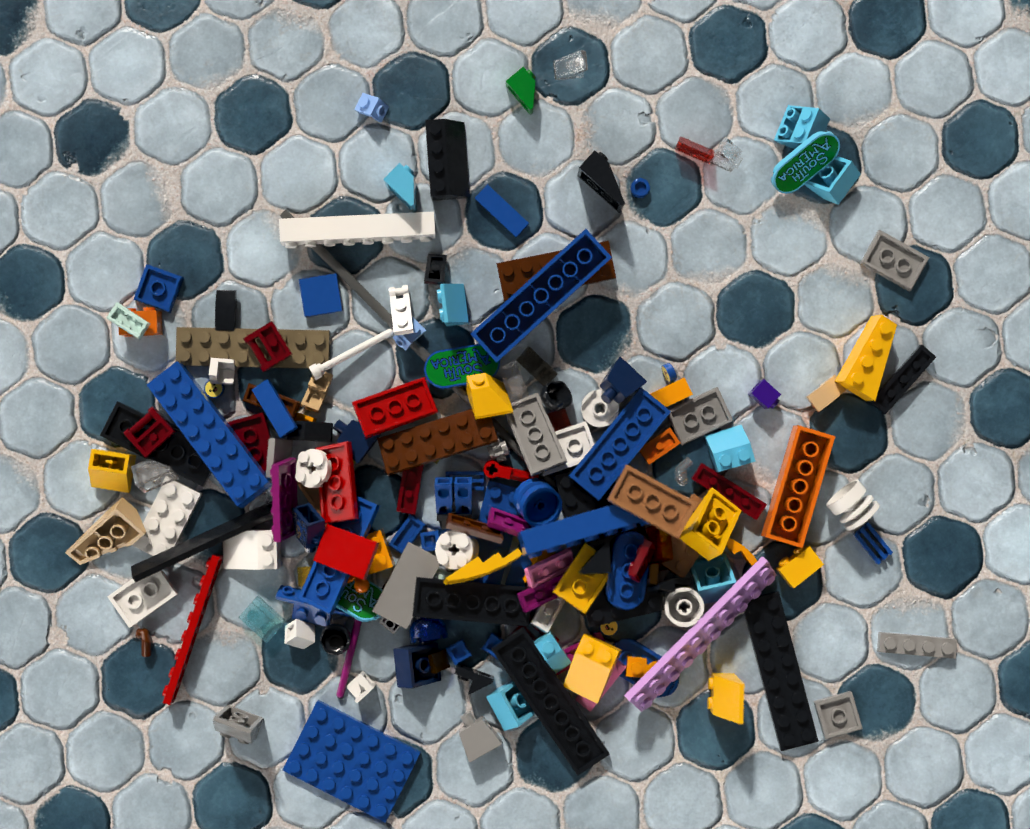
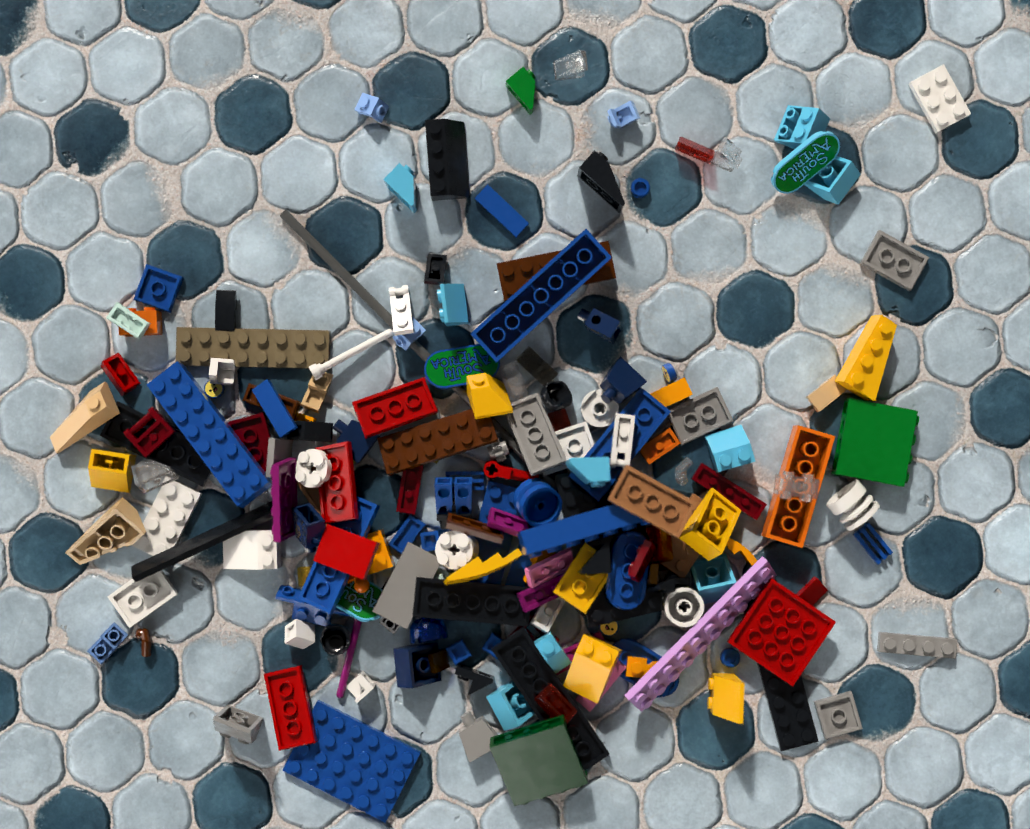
red plate [162,553,223,705] -> none
clear light blue plate [238,596,287,643] -> none
dark red plate [243,321,293,372] -> none
white brick [279,212,435,248] -> none
blue tile [299,273,343,317] -> none
dark purple brick [748,379,781,409] -> none
yellow brick [776,545,824,588] -> none
black plate [870,344,936,414] -> none
none -> tan wedge [50,382,120,454]
none -> medium blue slope [87,622,128,664]
none -> red slope [101,352,141,396]
none -> red tile [264,665,317,751]
none -> dark green panel [490,714,588,806]
none -> clear red slope [534,683,577,724]
none -> medium azure slope [565,457,610,488]
none -> dark blue torso [577,308,623,344]
none -> light blue bracket [607,100,640,129]
none -> white plate [609,413,635,469]
none -> blue tile [720,647,740,668]
none -> red plate [727,578,836,686]
none -> clear brick [773,471,820,502]
none -> red slope [796,576,828,606]
none -> green panel [831,398,919,487]
none -> white plate [908,64,971,134]

